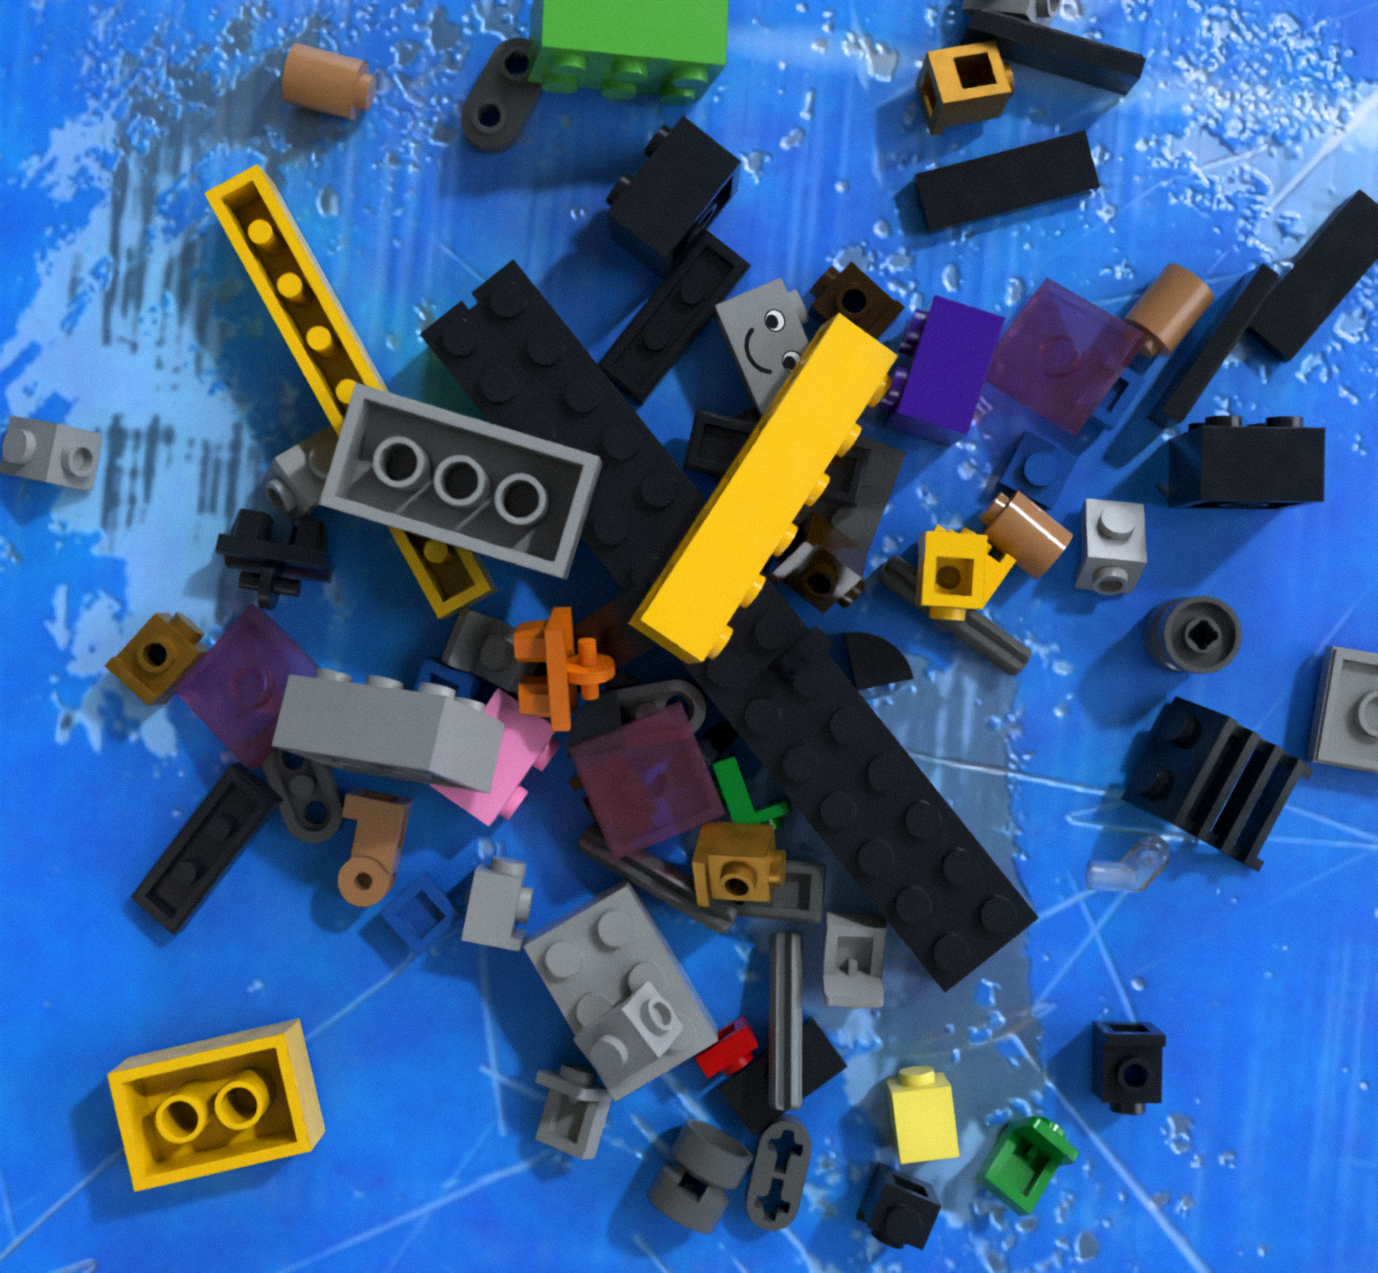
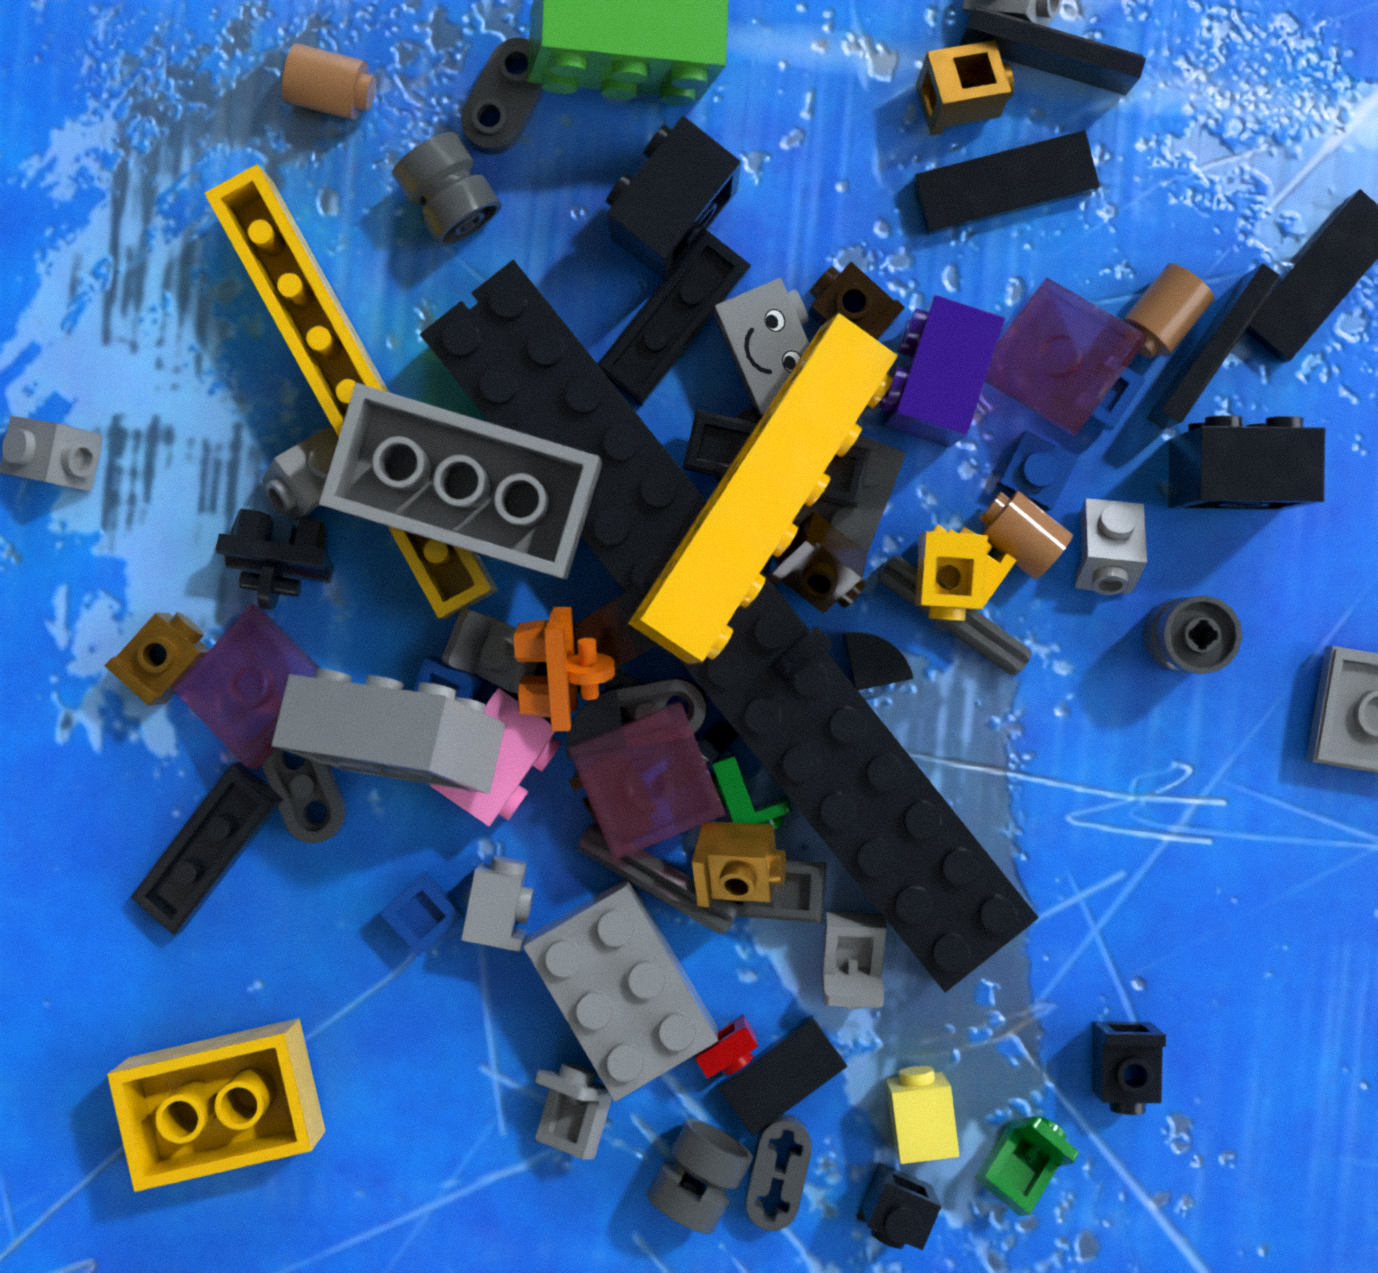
medium nougat leg [338,787,413,907] -> none
light grey bracket [573,981,683,1088] -> none
dark grey axle [768,932,802,1110] -> none
clear arm [1086,835,1170,893] -> none
black plate [1121,696,1313,872] -> none
none -> dark grey wheel [392,132,502,247]

